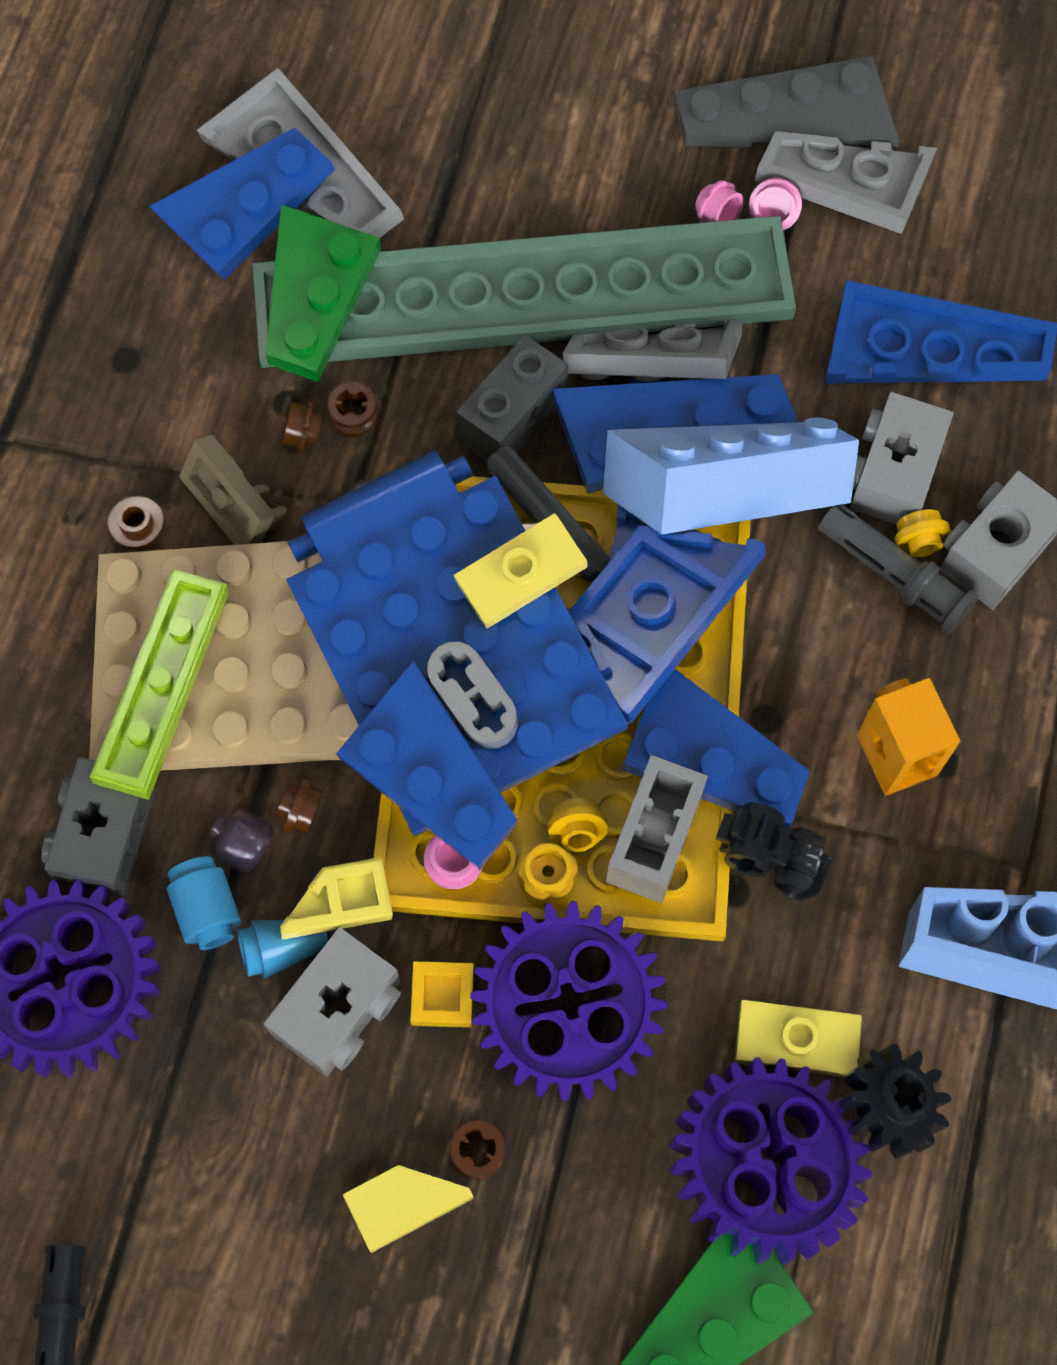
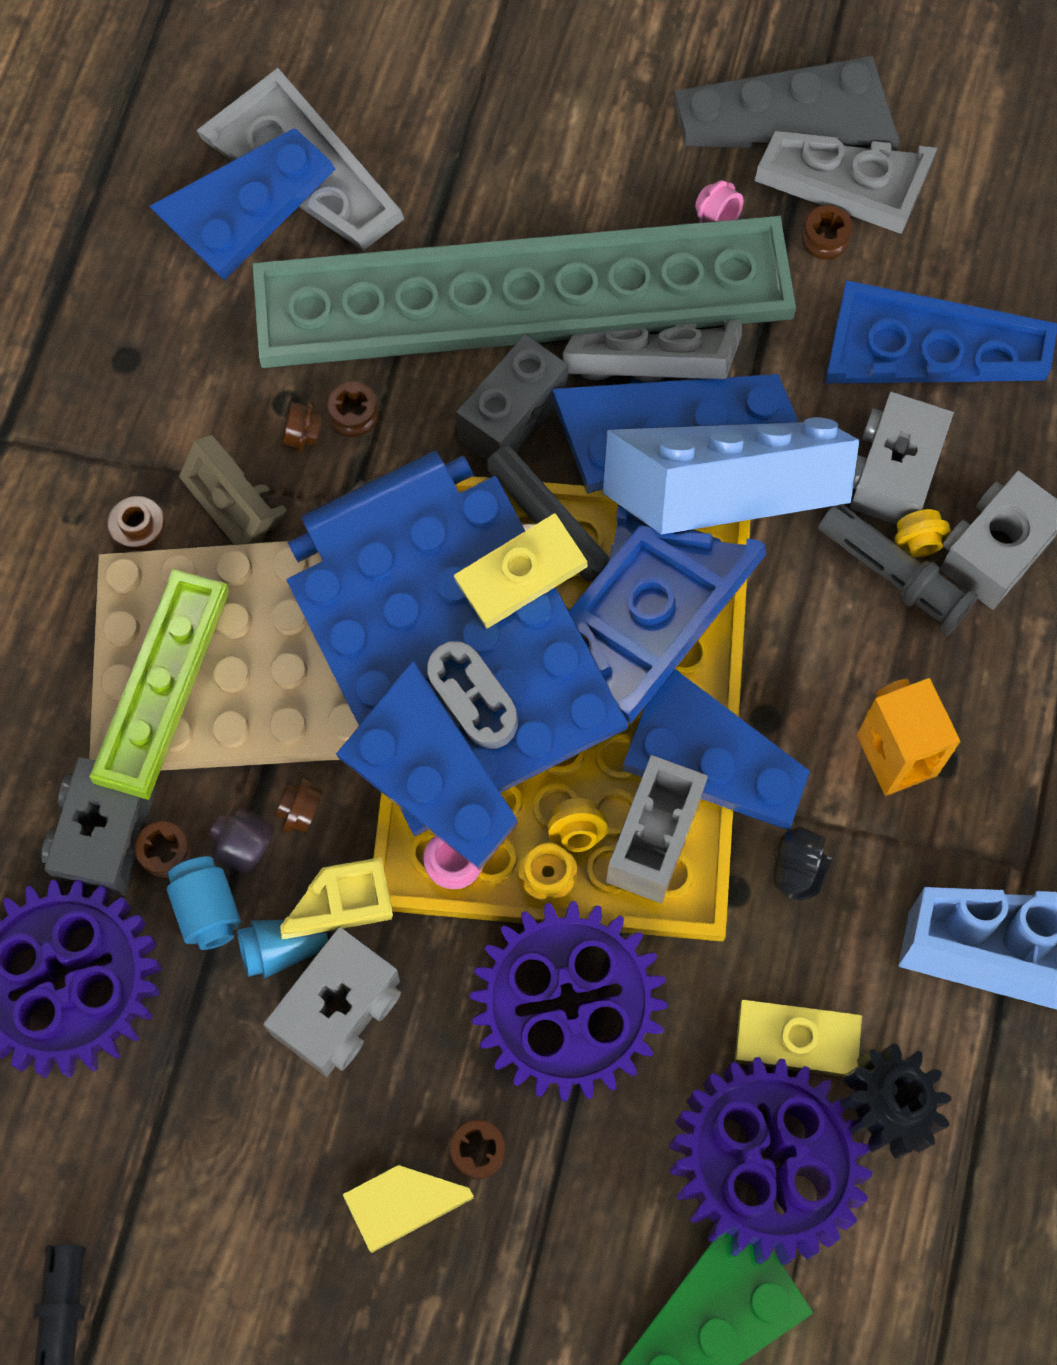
green wing [266,204,381,382] -> none
yellow plate [411,961,474,1028] -> none
black gear [716,802,794,877] -> none
bright pink plate [749,177,802,230] -> none
none -> reddish brown bush [134,821,192,879]
none -> reddish brown bush [802,205,853,260]

